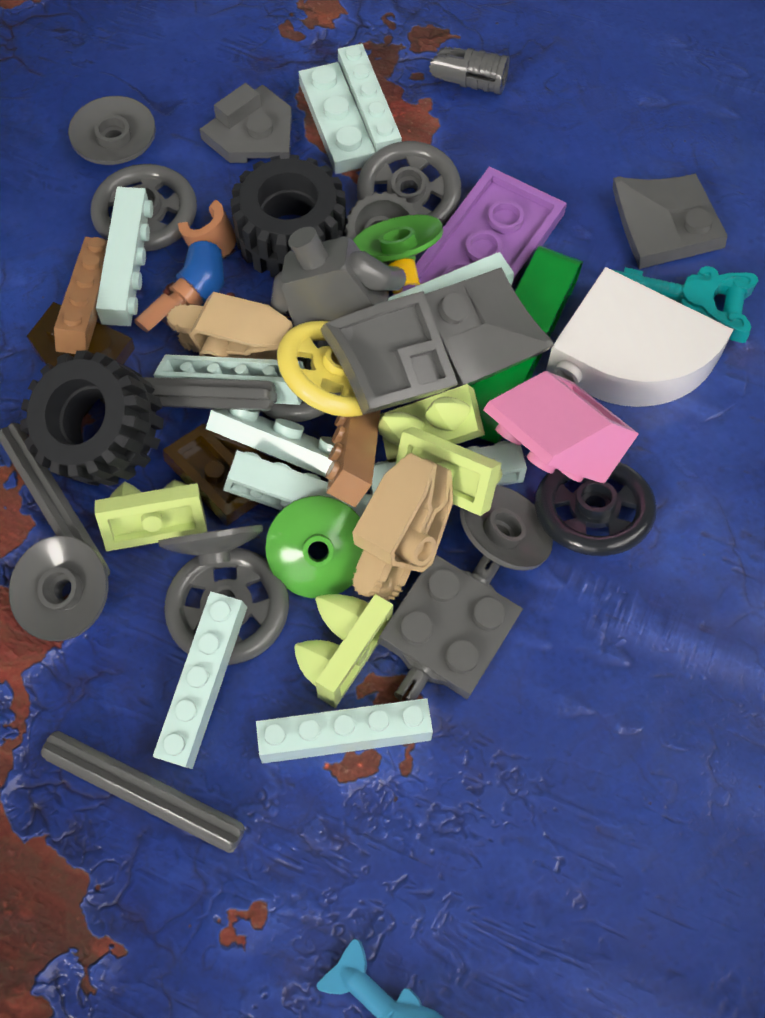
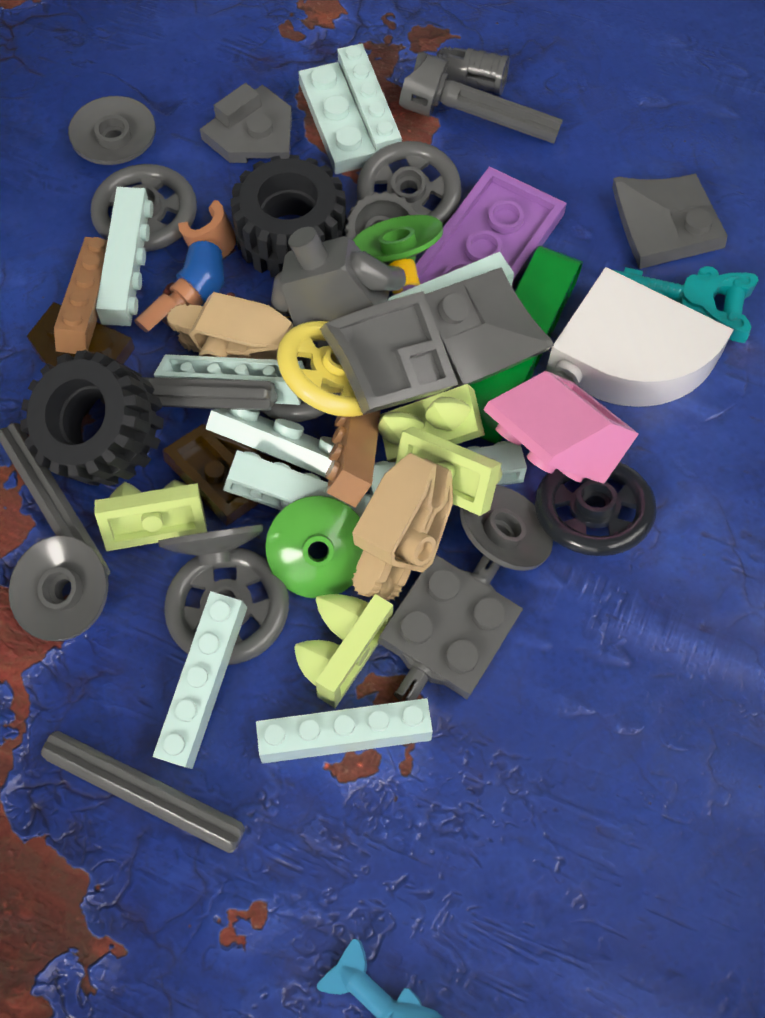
none -> dark grey piece [399,52,563,144]

